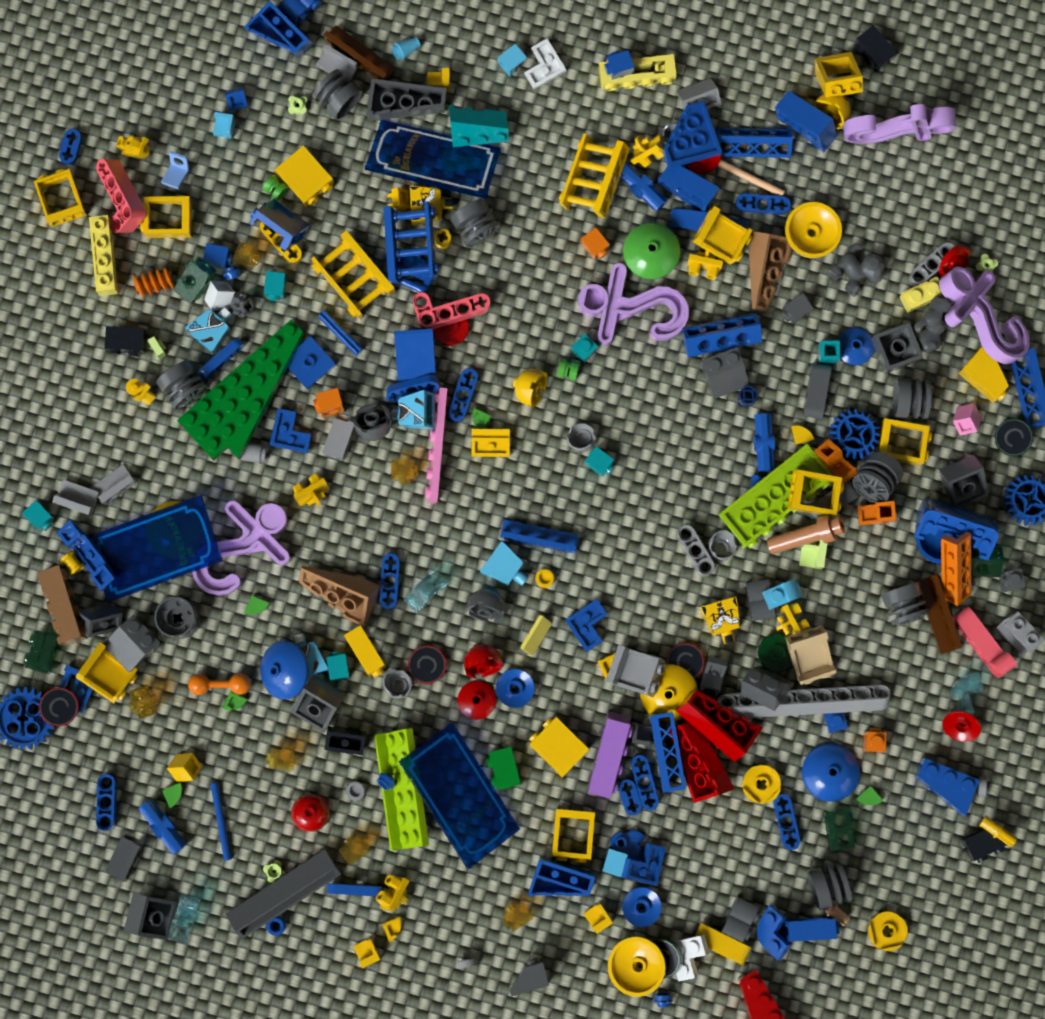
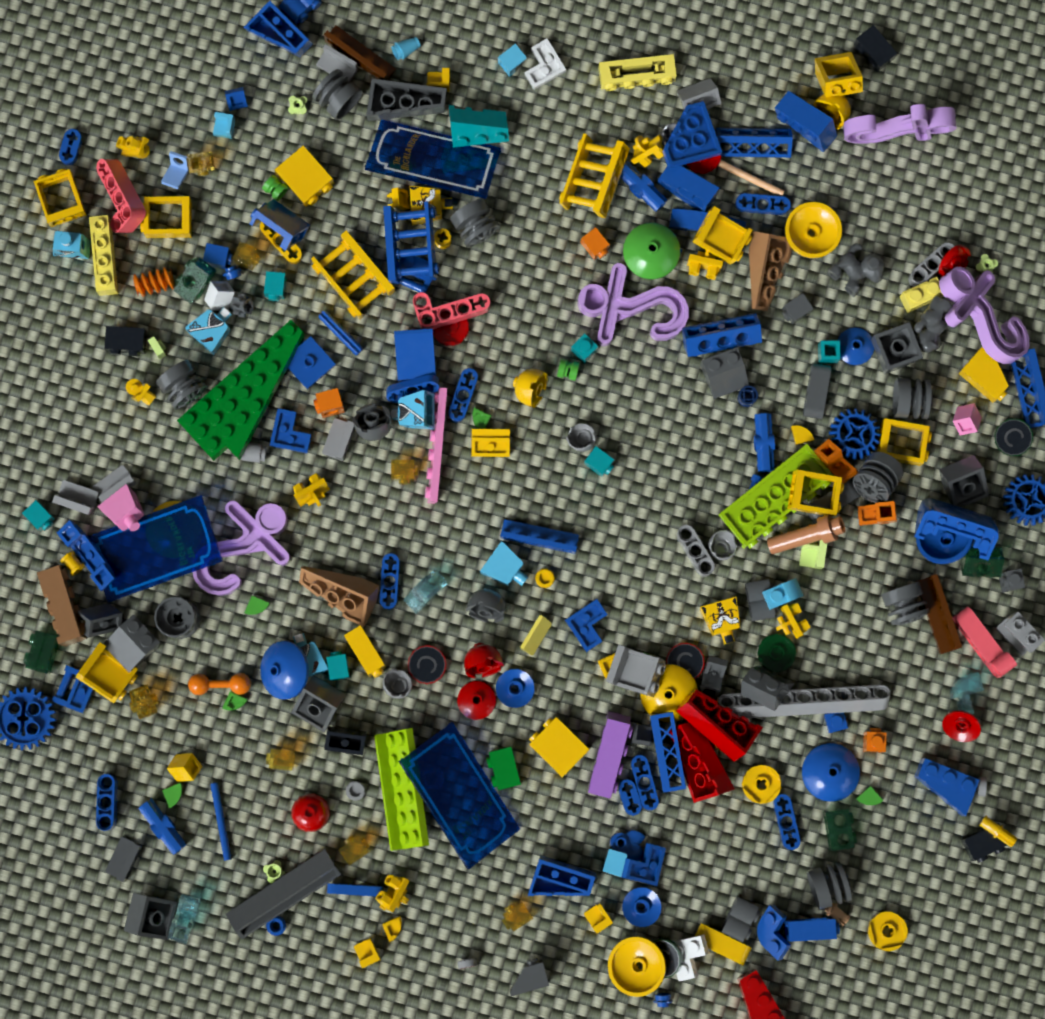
black tile [39,688,79,727] -> none
blue beam [197,337,245,381] -> none
blue plate [377,773,395,791] -> none
yellow window [552,809,595,863] -> none
blue brick [604,50,634,80] -> none
tan panel [785,625,837,685] -> none
orange fence [941,532,971,606] -> none
none -> medium azure torso [53,231,91,259]
none -> bright pink torso [97,484,144,531]
none -> clear yellow brick [187,151,215,176]

